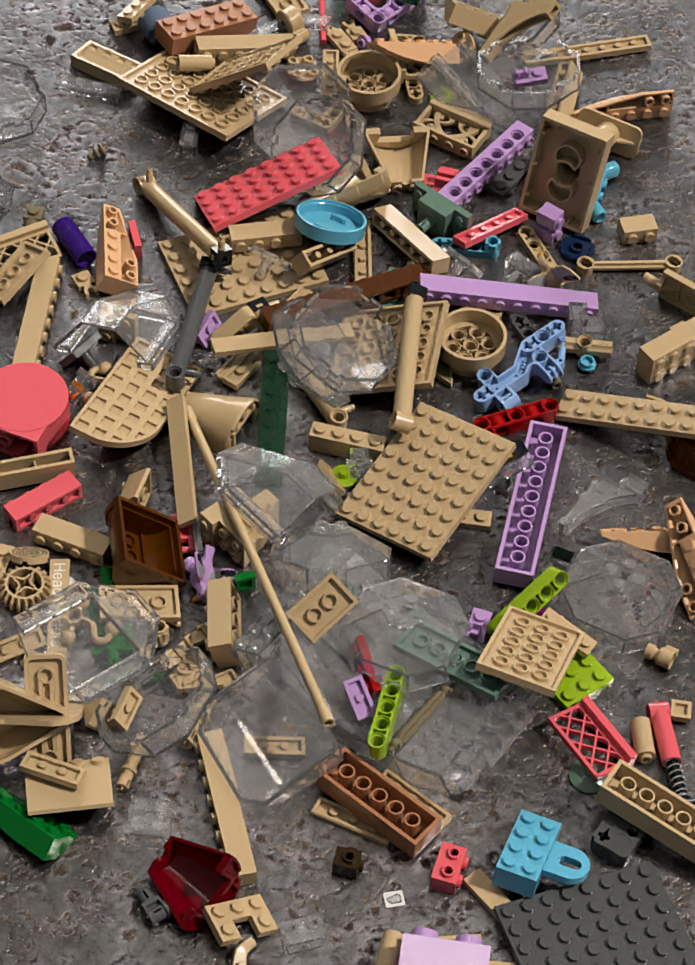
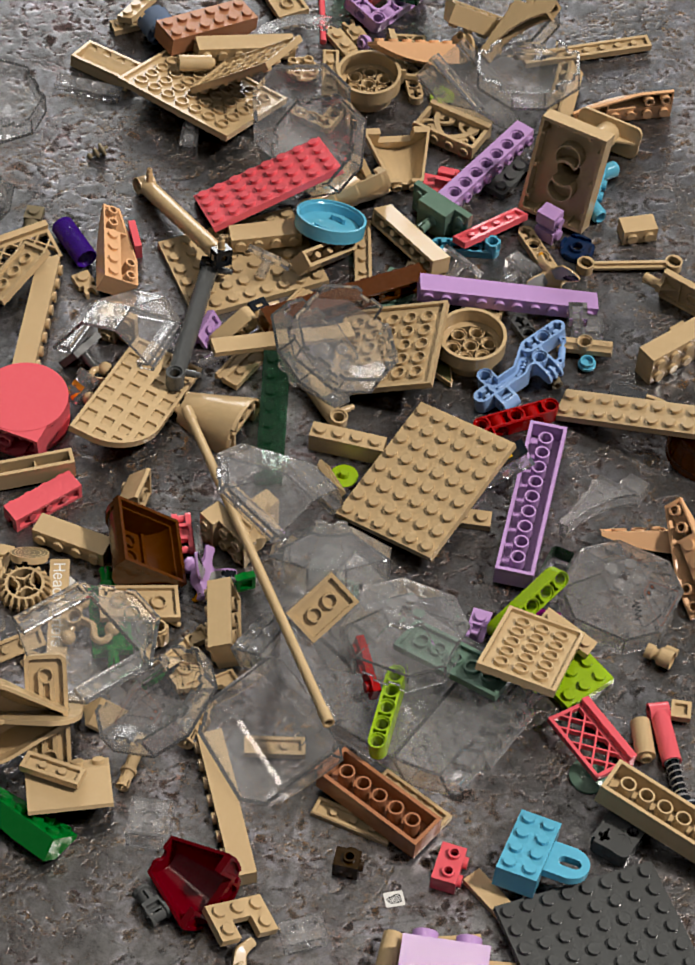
tan plate [107,686,143,732] -> none
tan tile [166,394,198,528] -> none
tan animal [276,5,310,45] -> none
lavender plate [342,674,376,721] -> none
clear brick [346,448,373,478] -> none
dark tan wheel [388,682,453,753] -> none
tan piece [389,282,428,435] -> none
lavender plate [512,66,548,88] -> none

